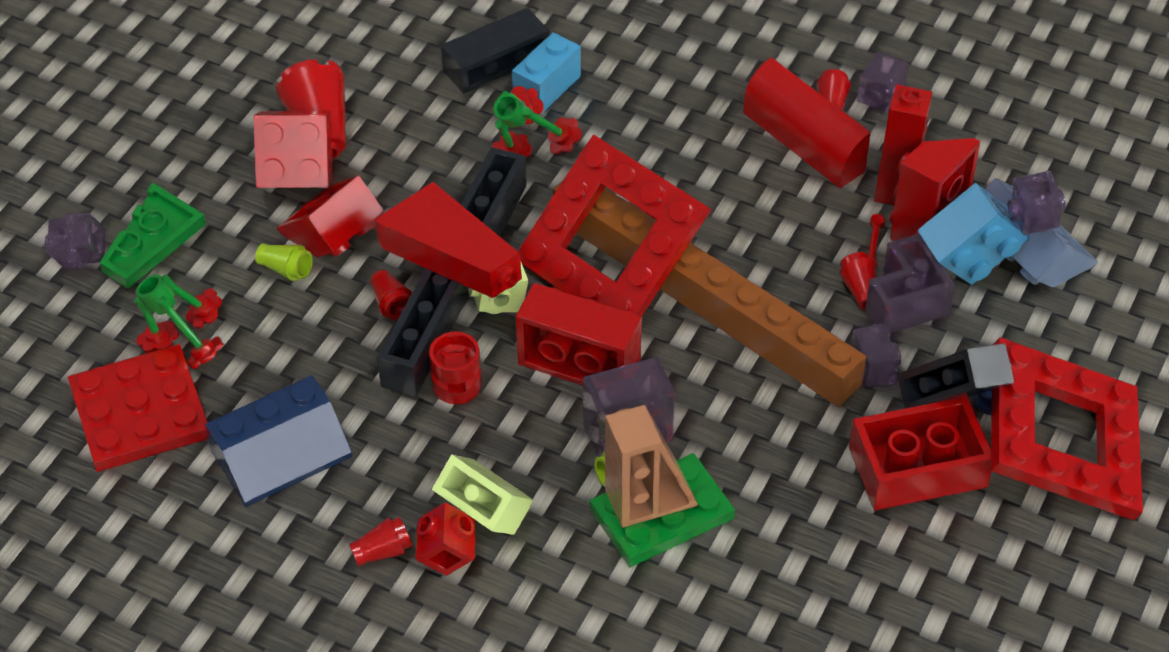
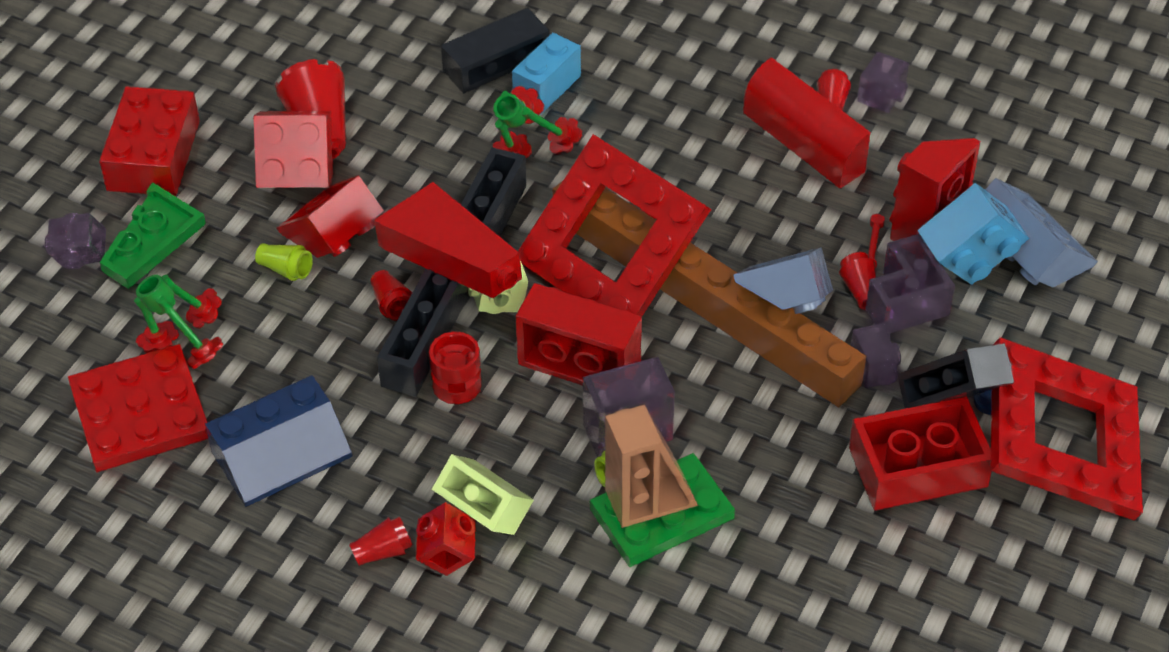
red slope [874,84,933,206] -> none
clear purple brick [1007,170,1066,235] -> none
none -> red brick [99,86,200,196]
none -> sand blue slope [734,247,833,314]

